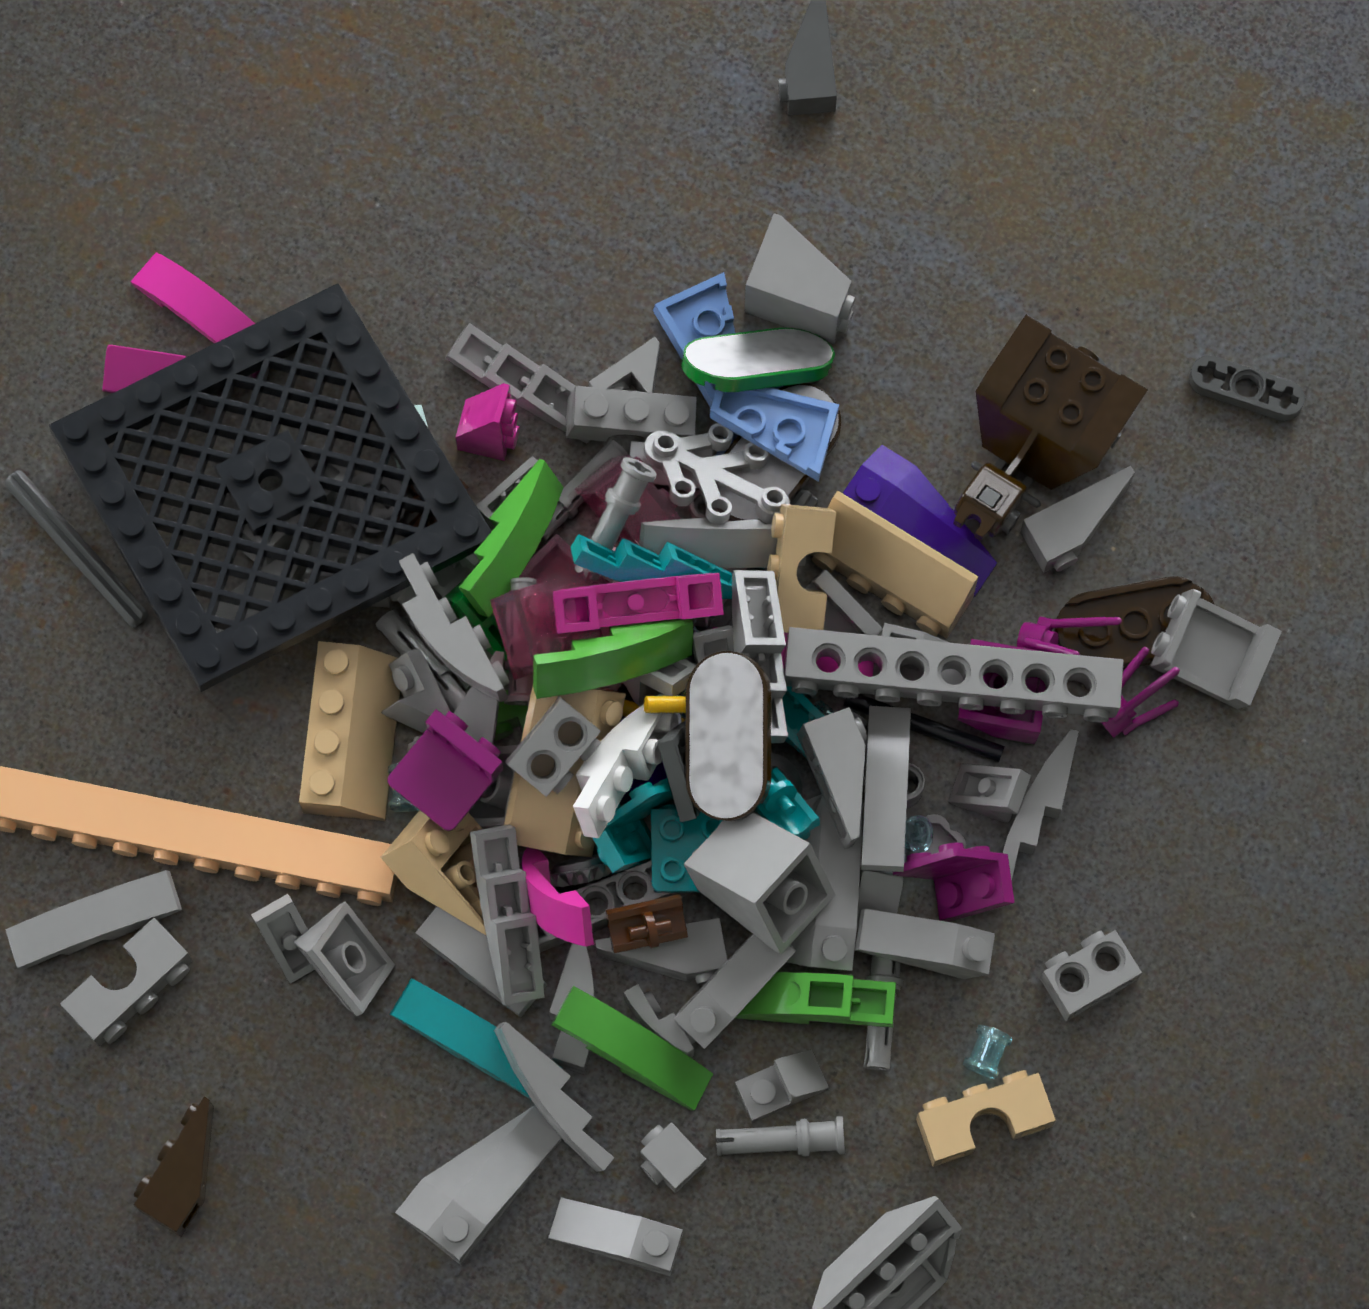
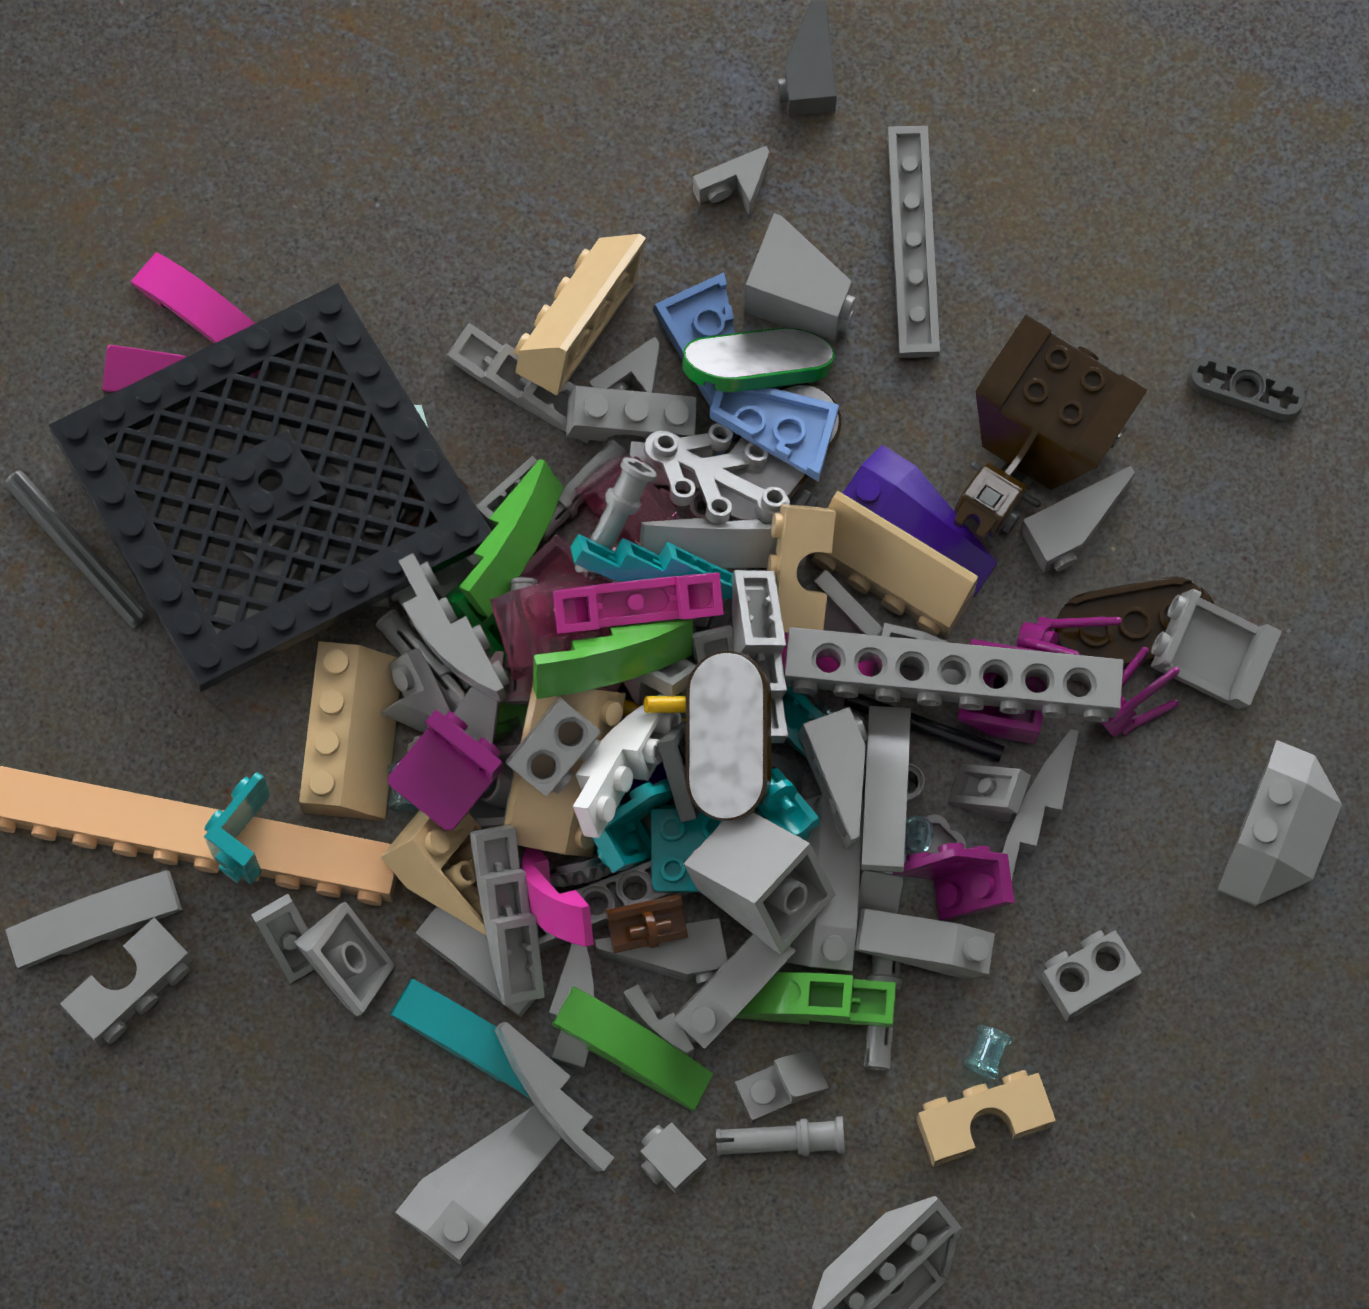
dark brown slope [133,1097,214,1237] -> none
dark pink slope [455,383,520,461] -> none
light grey slope [548,1197,683,1277] -> none
none -> teal bracket [204,772,270,885]
none -> tan slope [514,234,646,395]
none -> light grey slope [693,146,769,215]
none -> light grey plate [887,125,940,358]
none -> light grey wedge [1217,740,1342,907]

